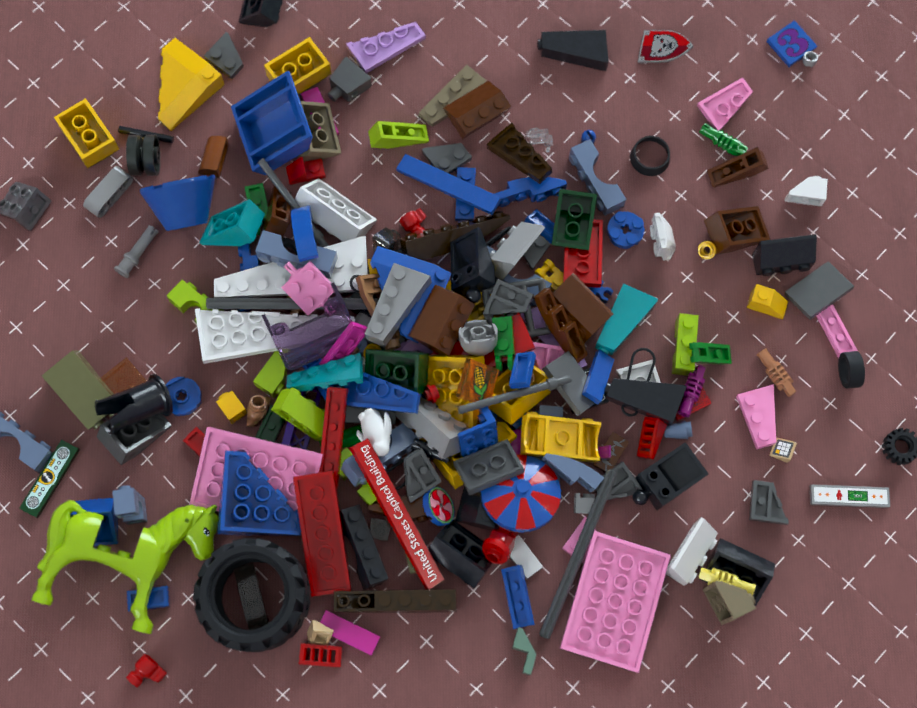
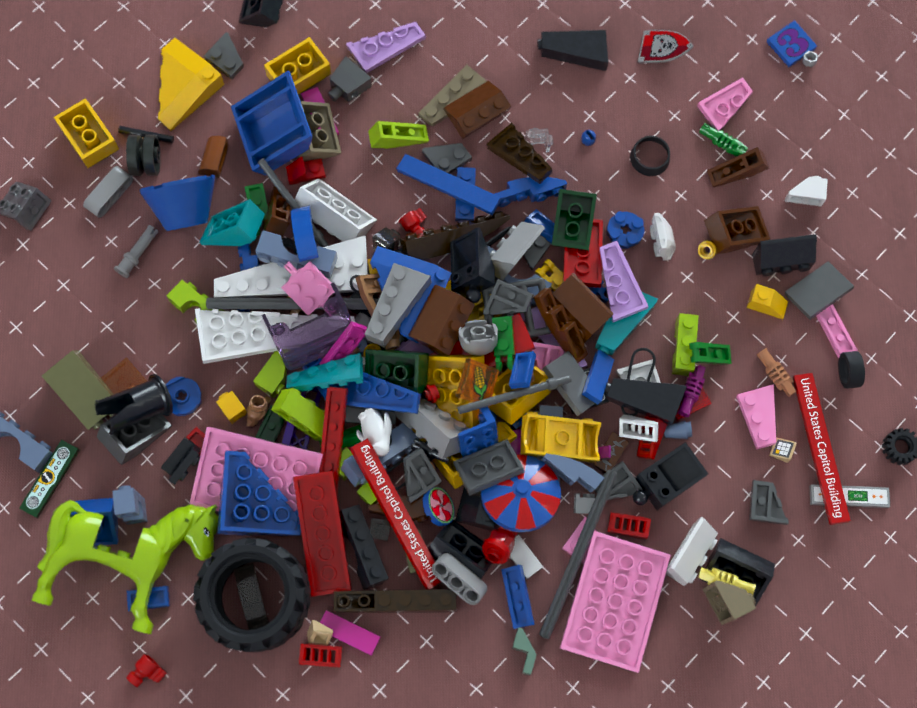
sand blue arch [569,139,626,216] -> none
none -> black bracket [161,437,201,485]
none -> light grey beam [432,553,487,605]
none -> lavender wing [599,241,648,322]
none -> red slope [607,512,651,540]
none -> white slope [619,414,658,442]
none -> red tile [792,373,851,525]

